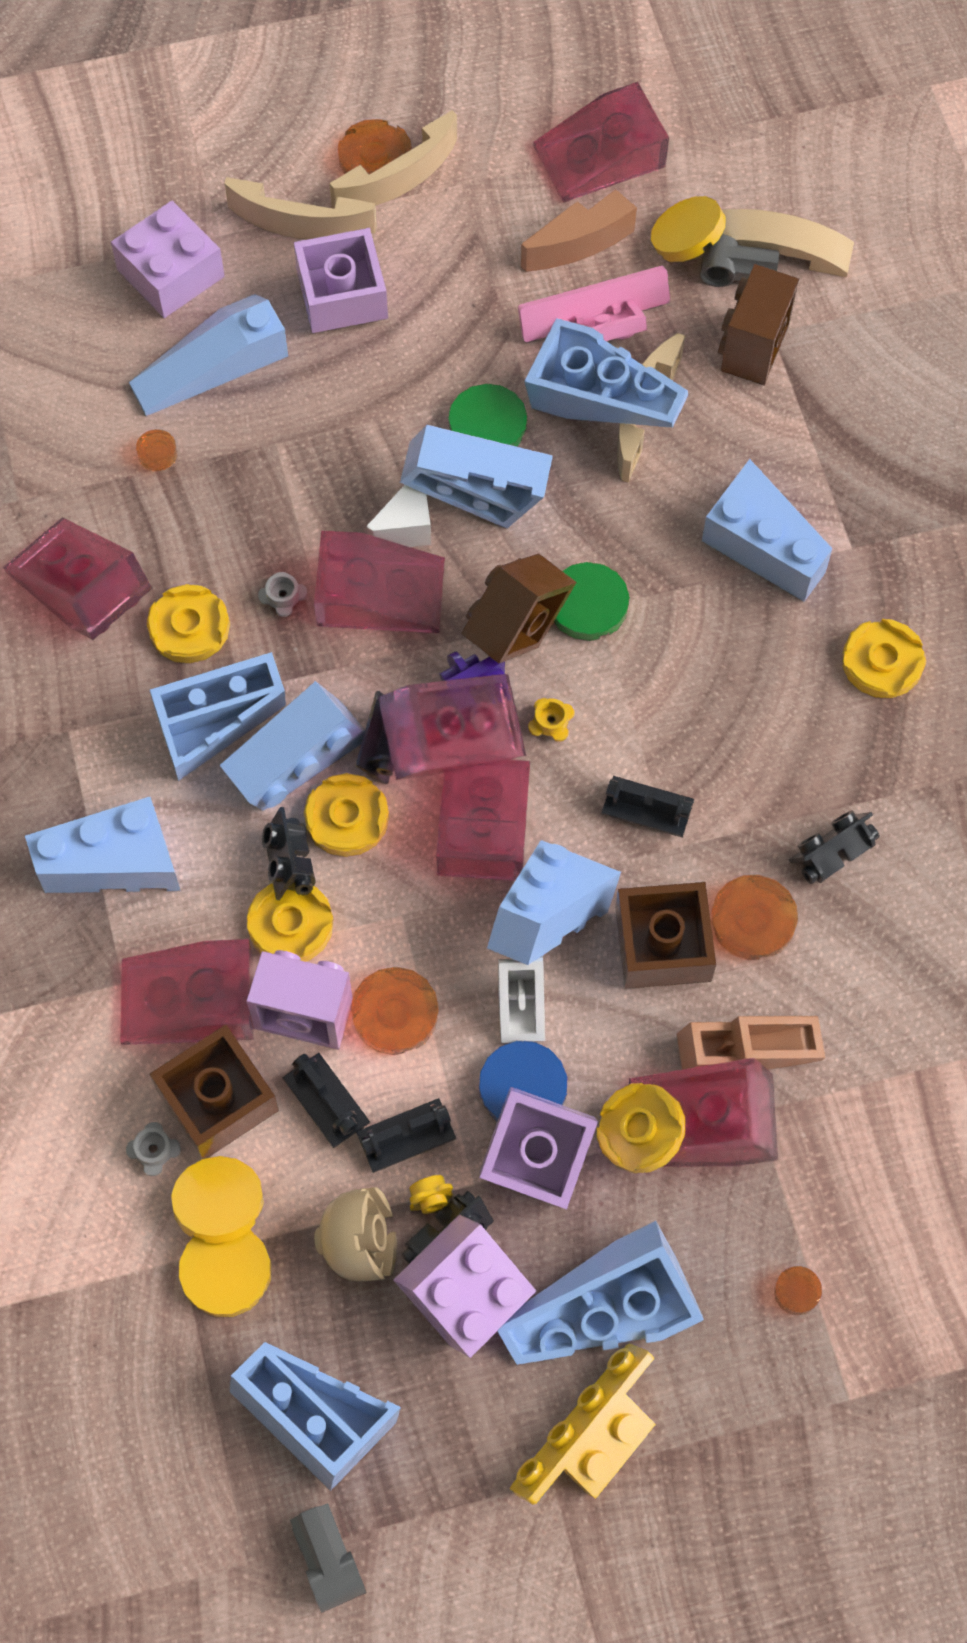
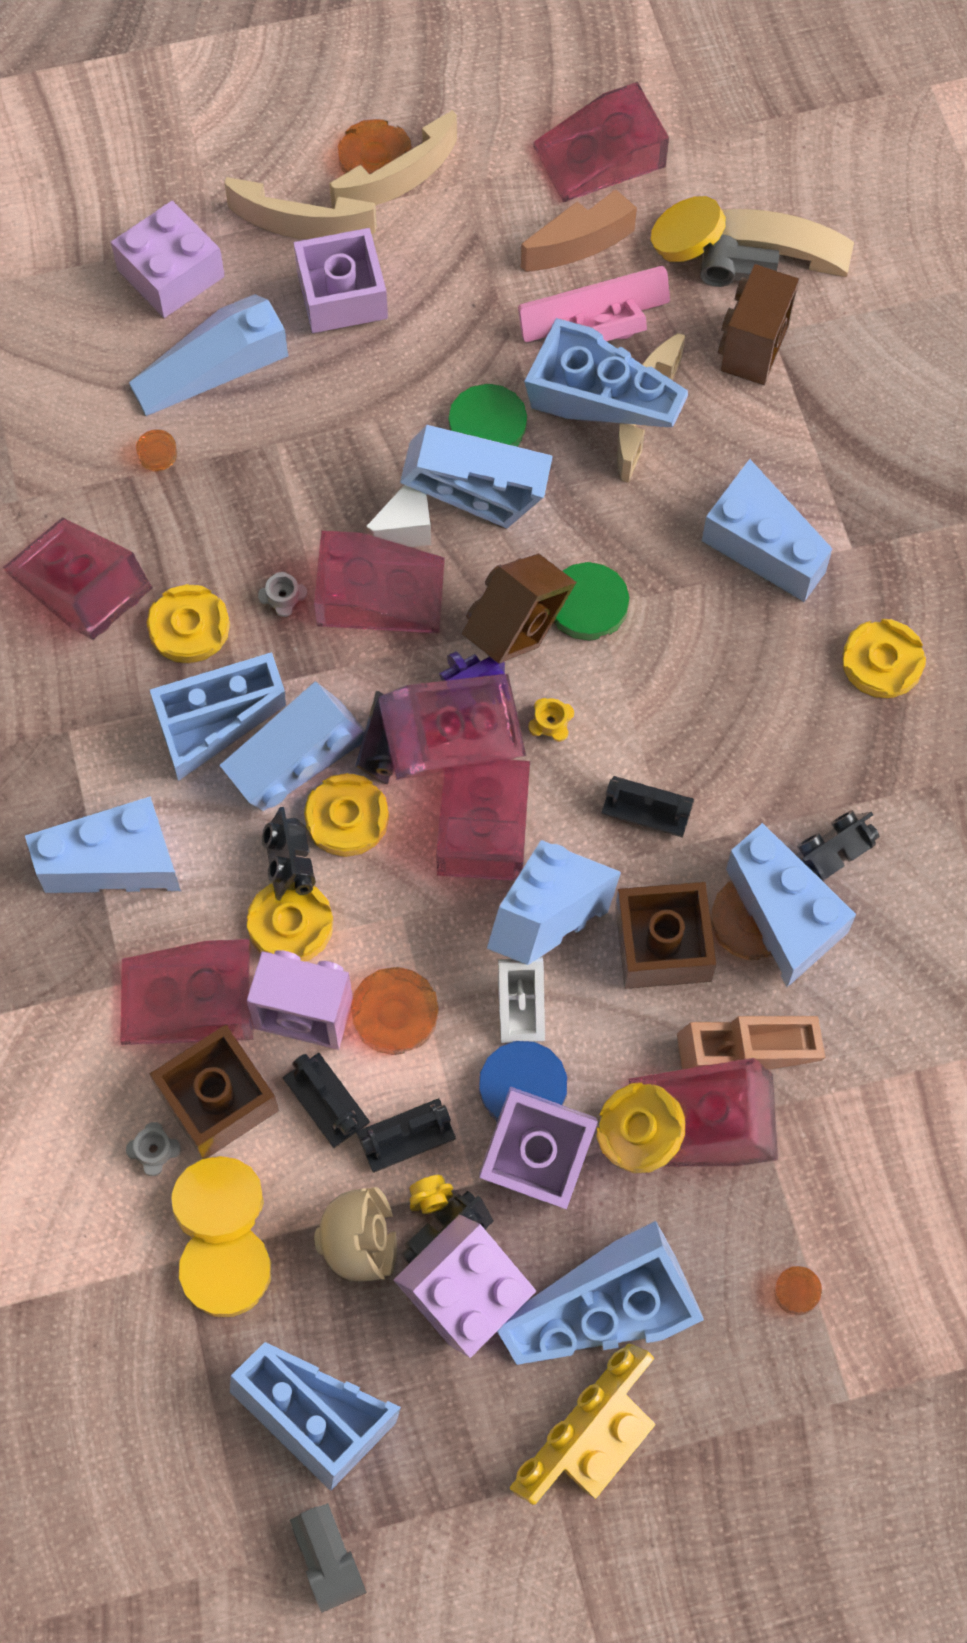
none -> light blue wedge [726,823,856,987]

